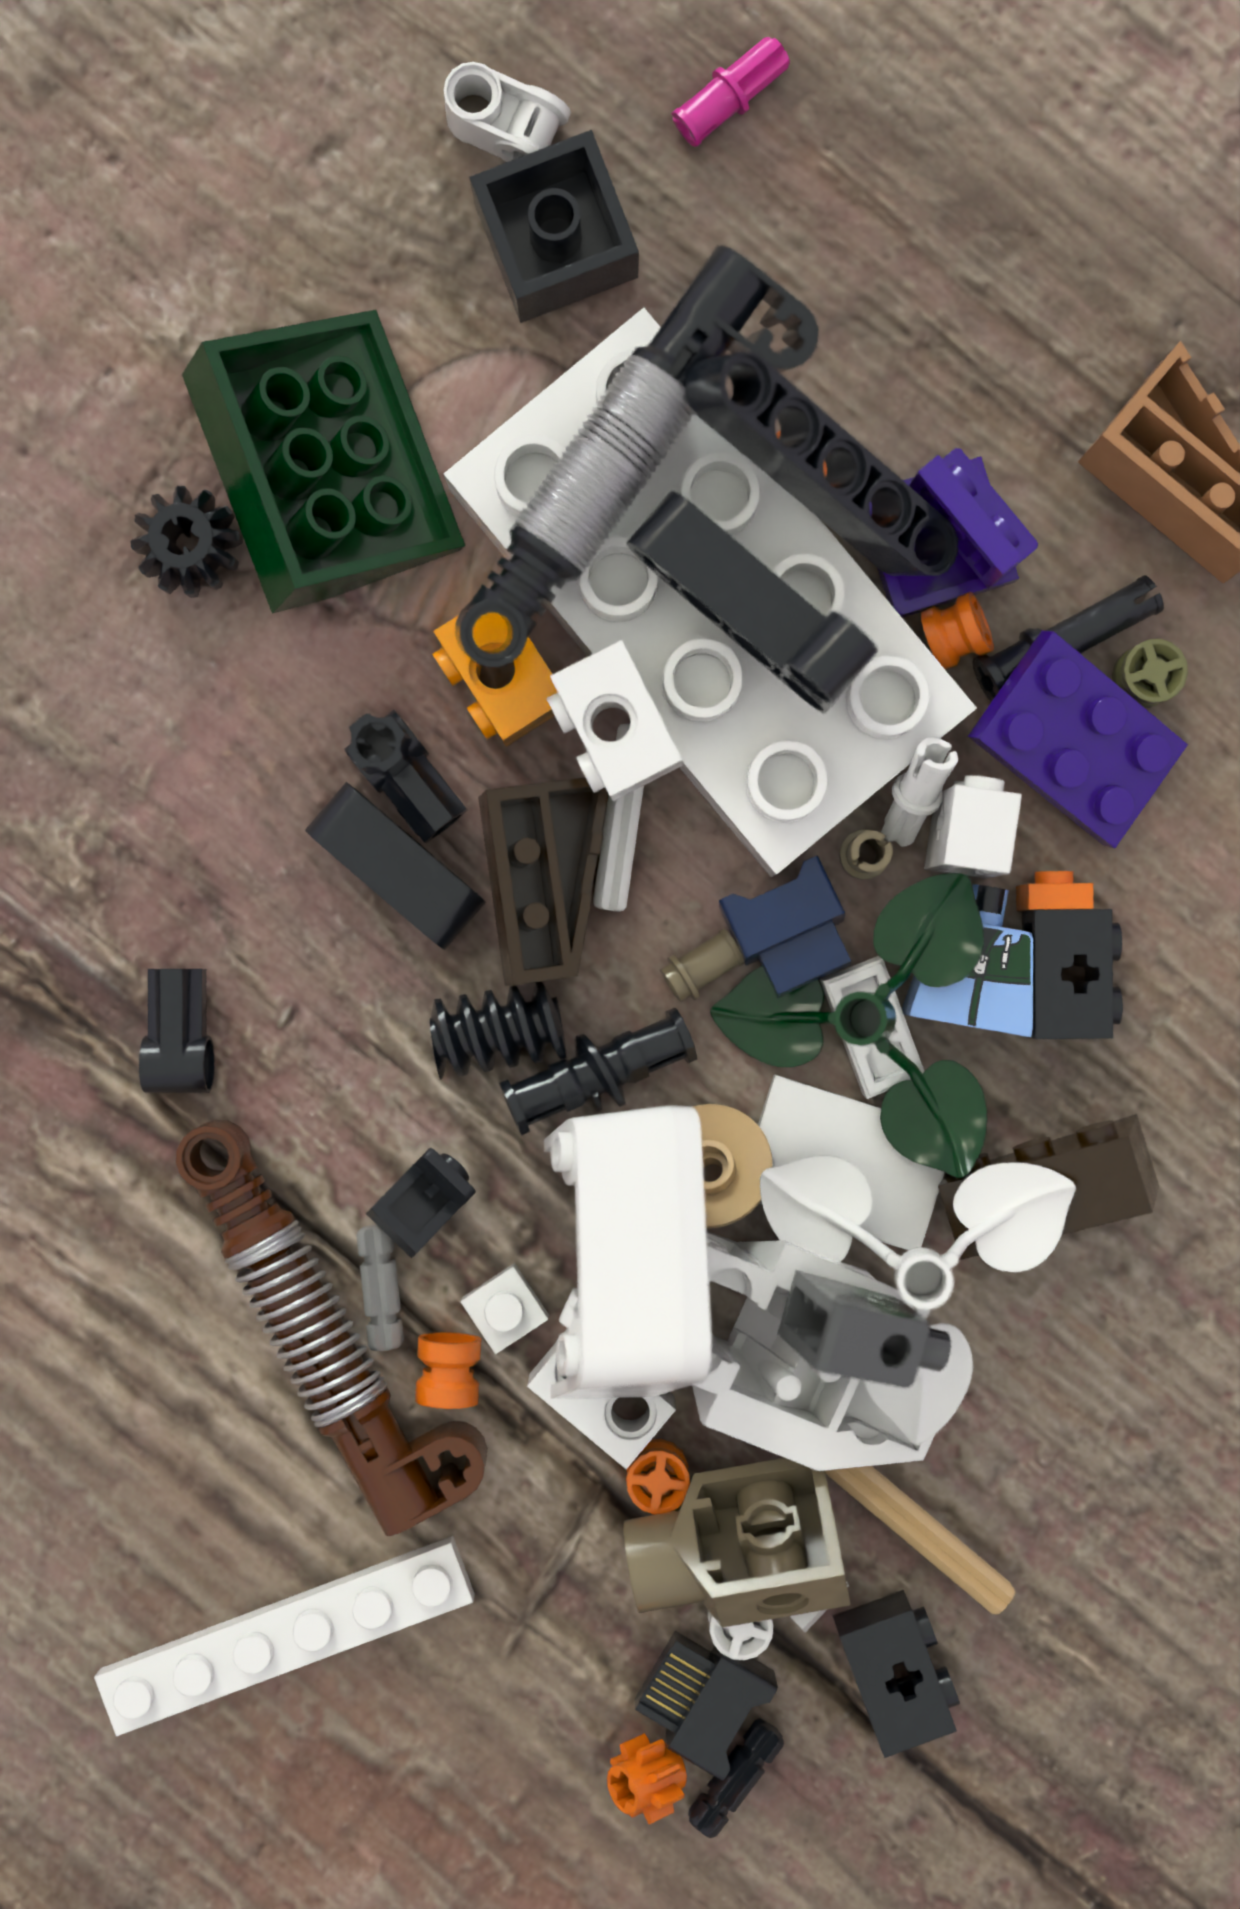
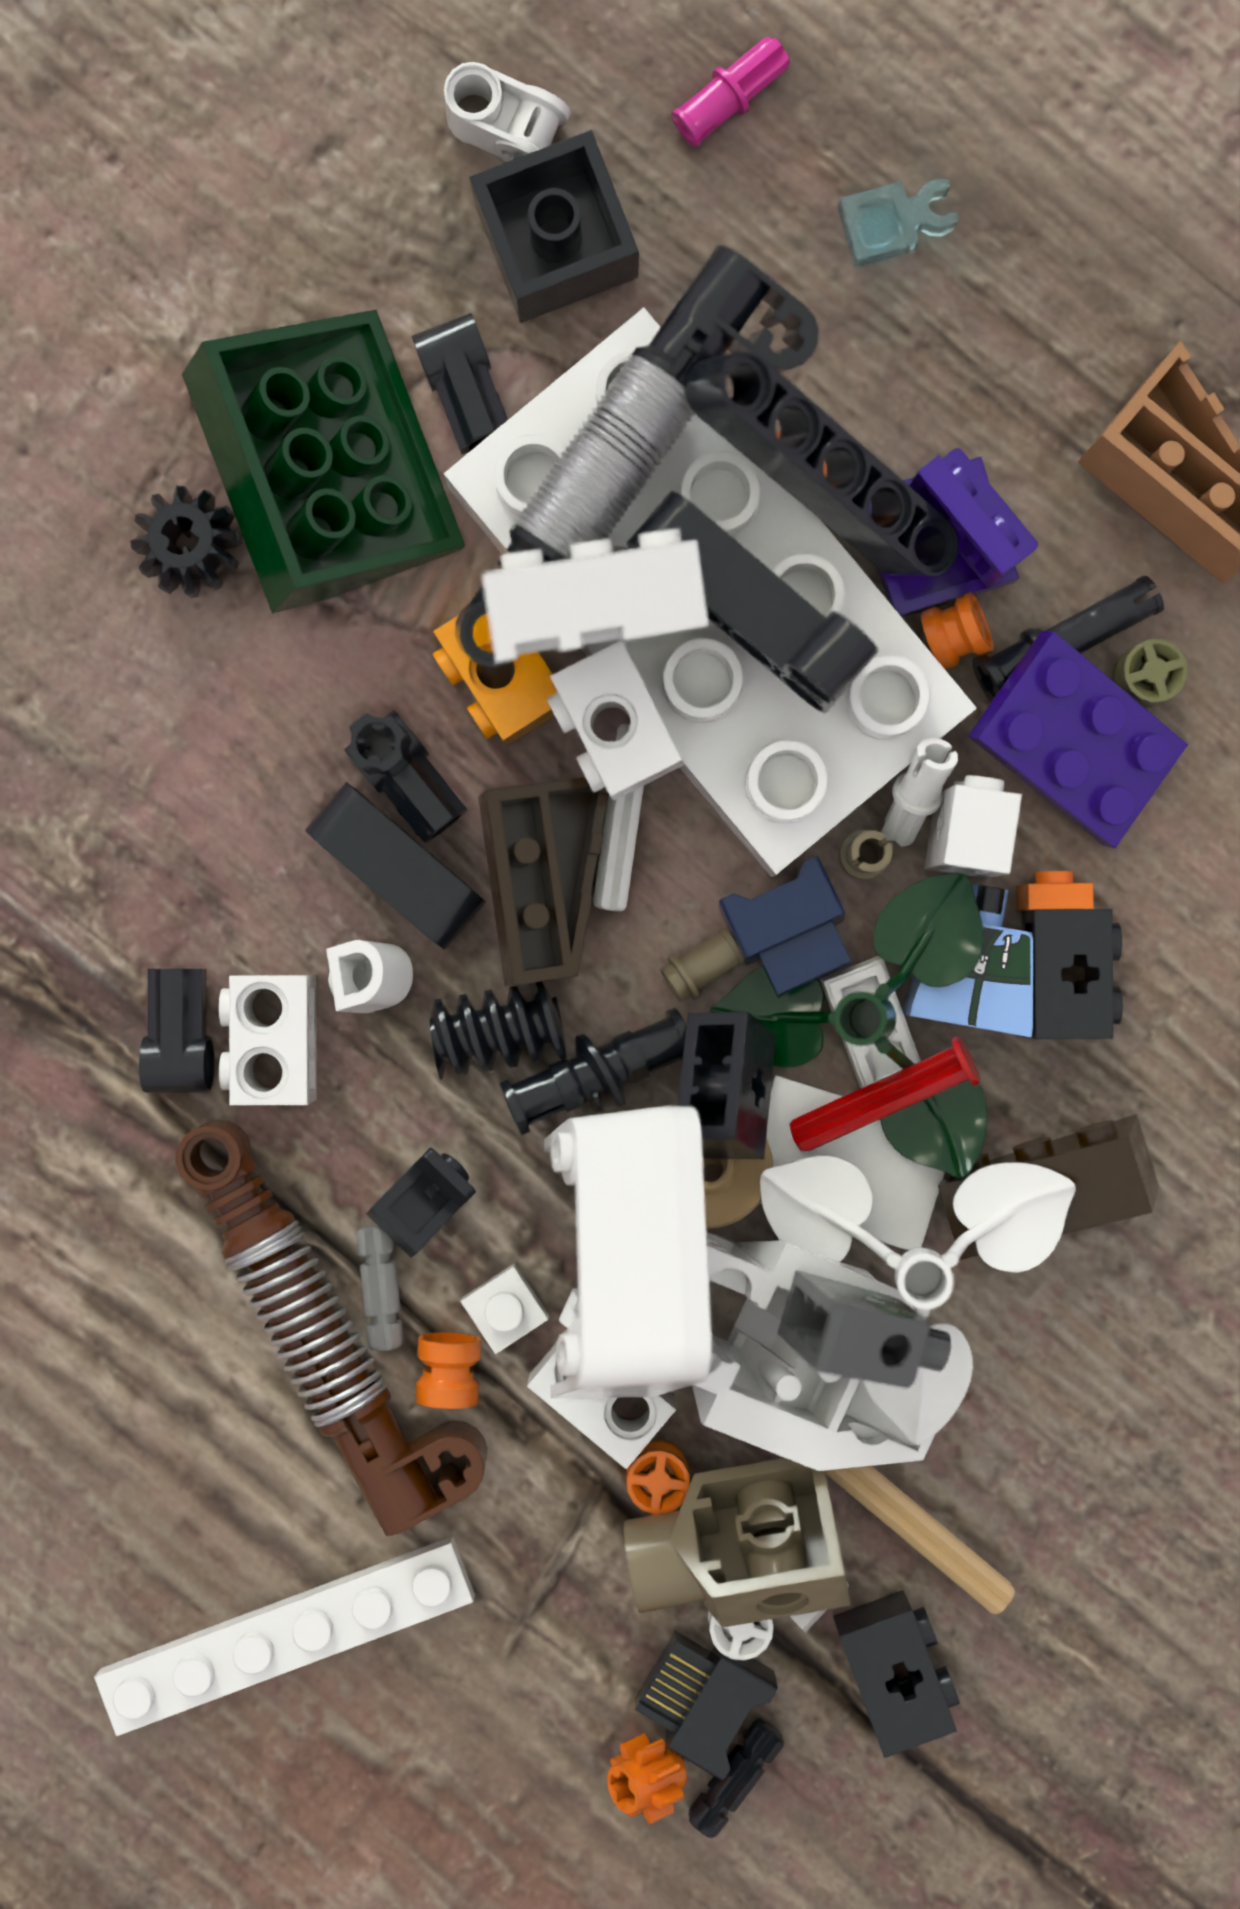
none -> white brick [219,975,317,1105]
none -> white plate [326,940,413,1014]
none -> black piece [411,313,508,454]
none -> white wedge [482,528,709,662]
none -> black brick [678,1012,776,1159]
none -> red axle [789,1036,981,1151]
none -> clear light blue plate [838,179,959,268]

